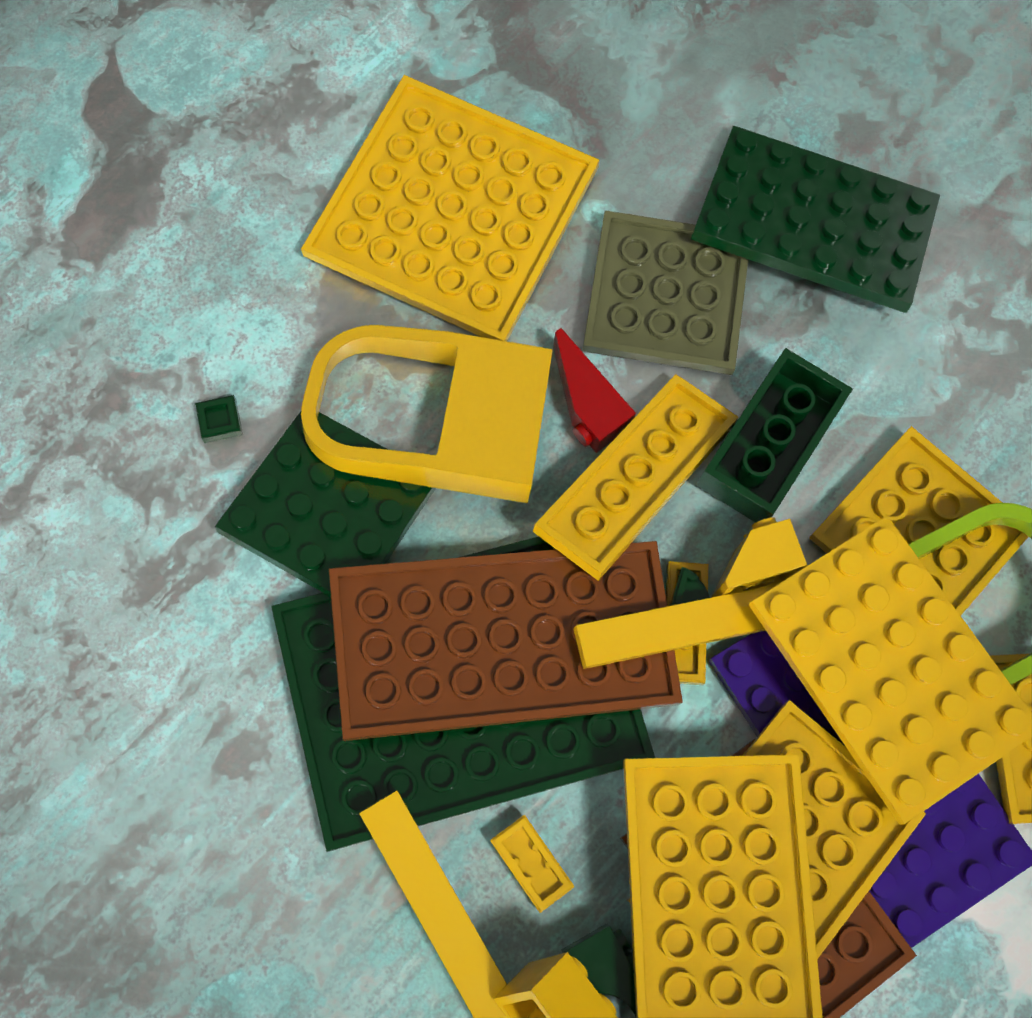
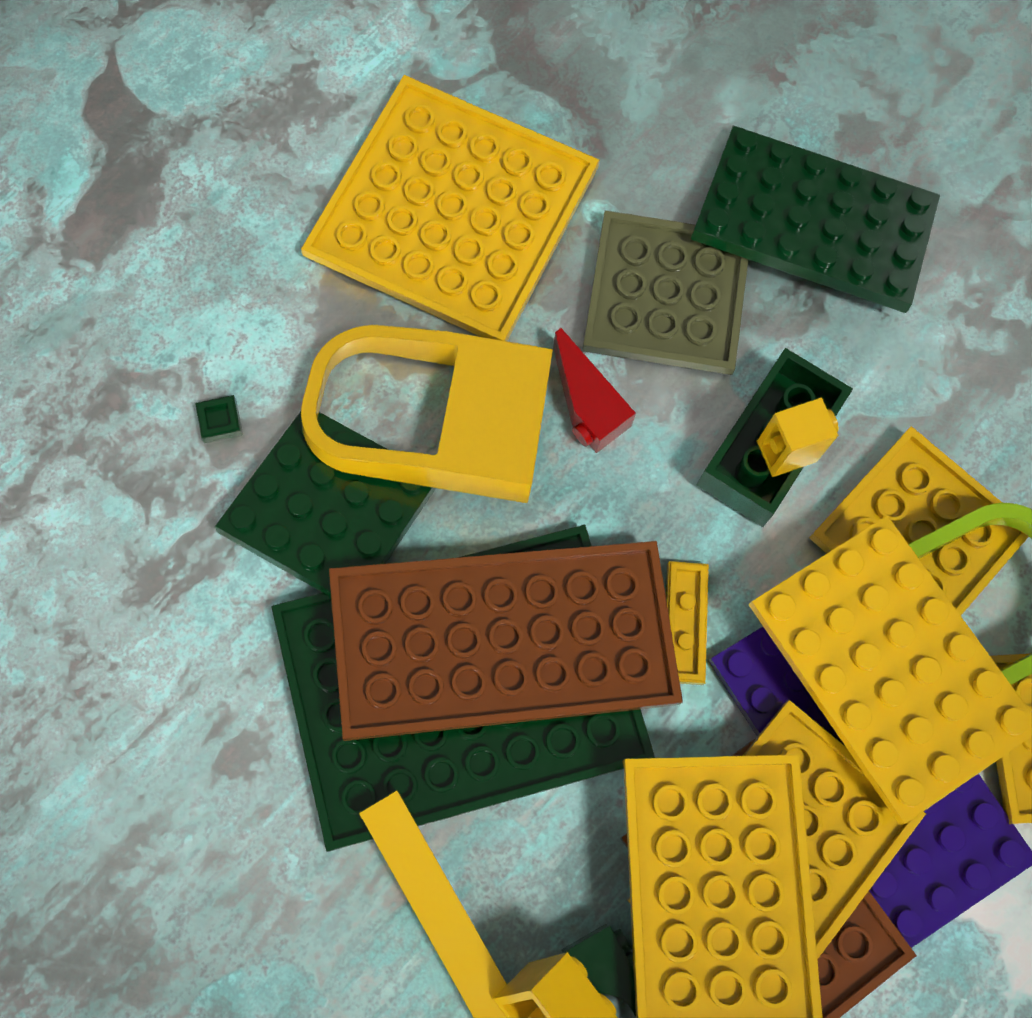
yellow plate [490,815,575,913] -> none
yellow plate [533,374,738,581] -> none
yellow tile [573,584,778,669] -> none
dark green tile [670,567,710,606] -> none
yellow slope [711,517,807,598] -> none
none -> yellow brick [757,397,839,477]

